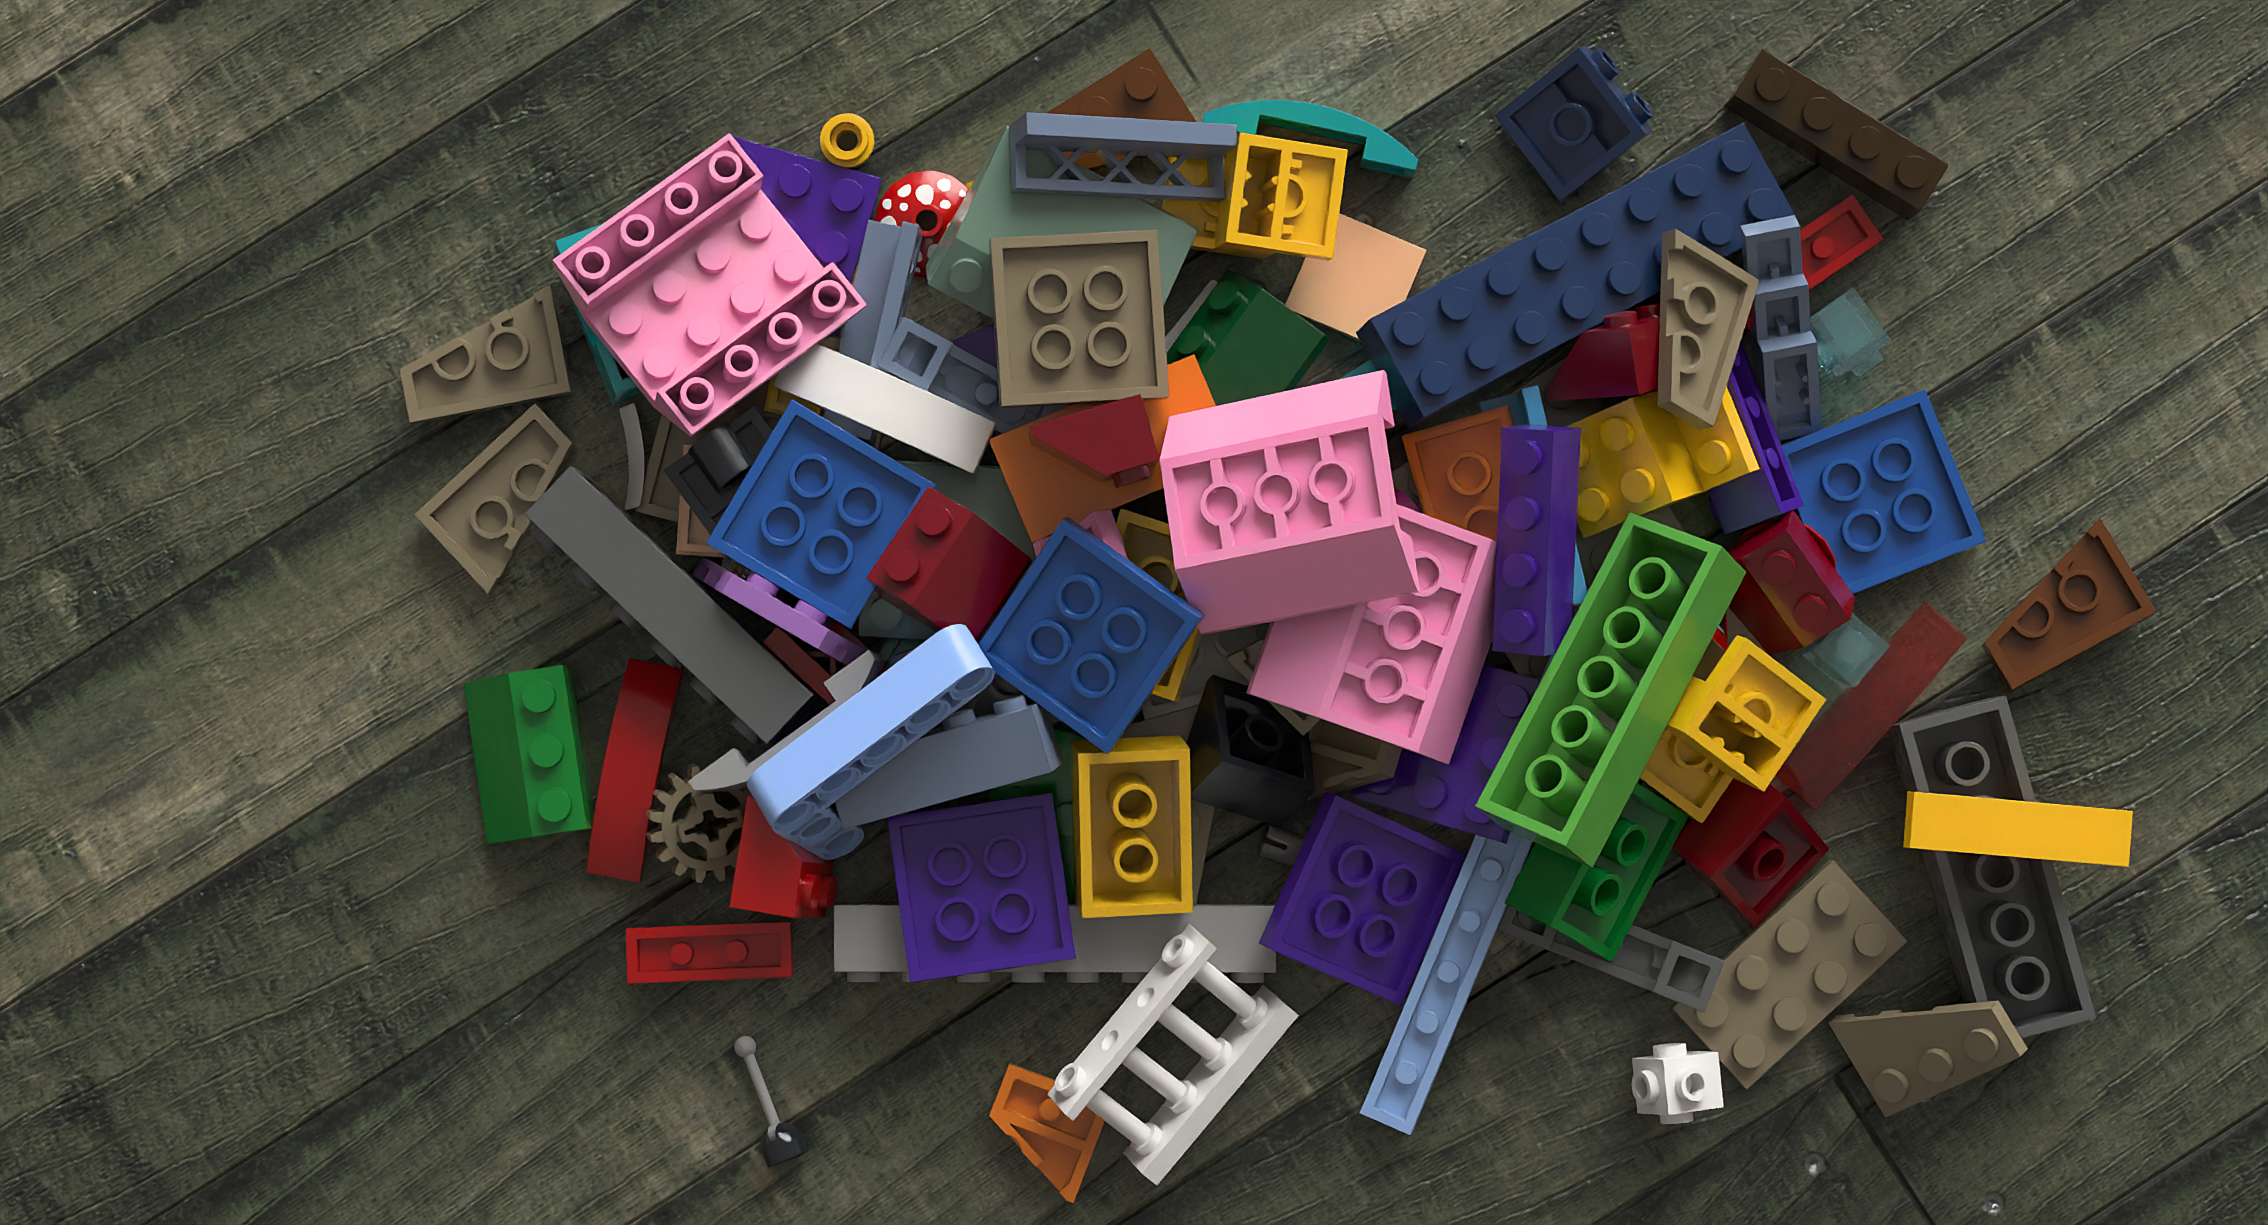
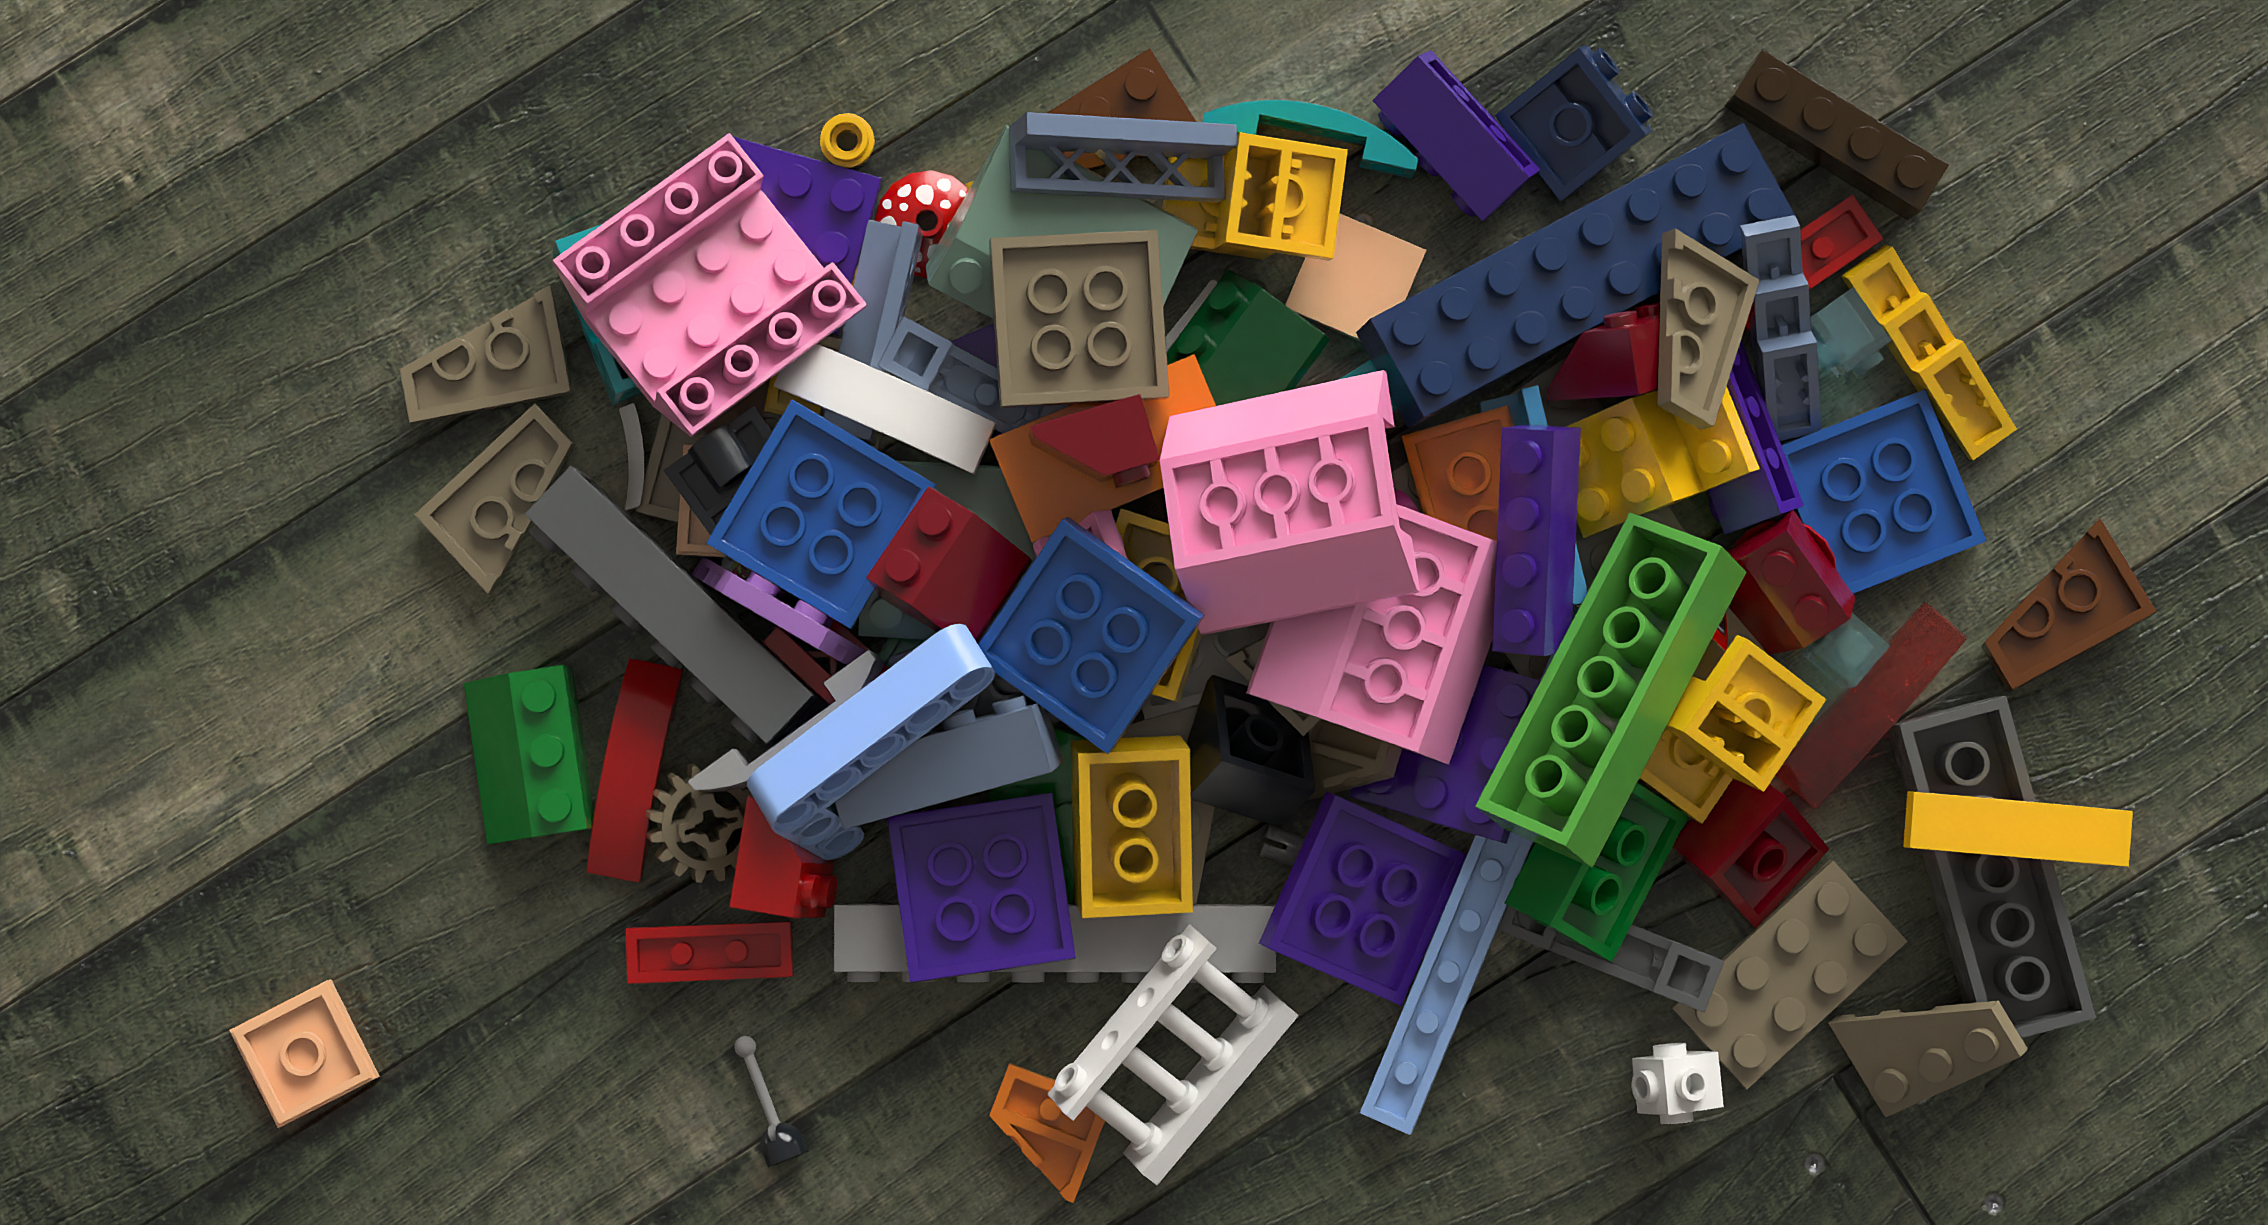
none -> light nougat tile [229,979,380,1128]
none -> dark purple brick [1372,50,1541,221]
none -> yellow slope [1841,245,2017,460]

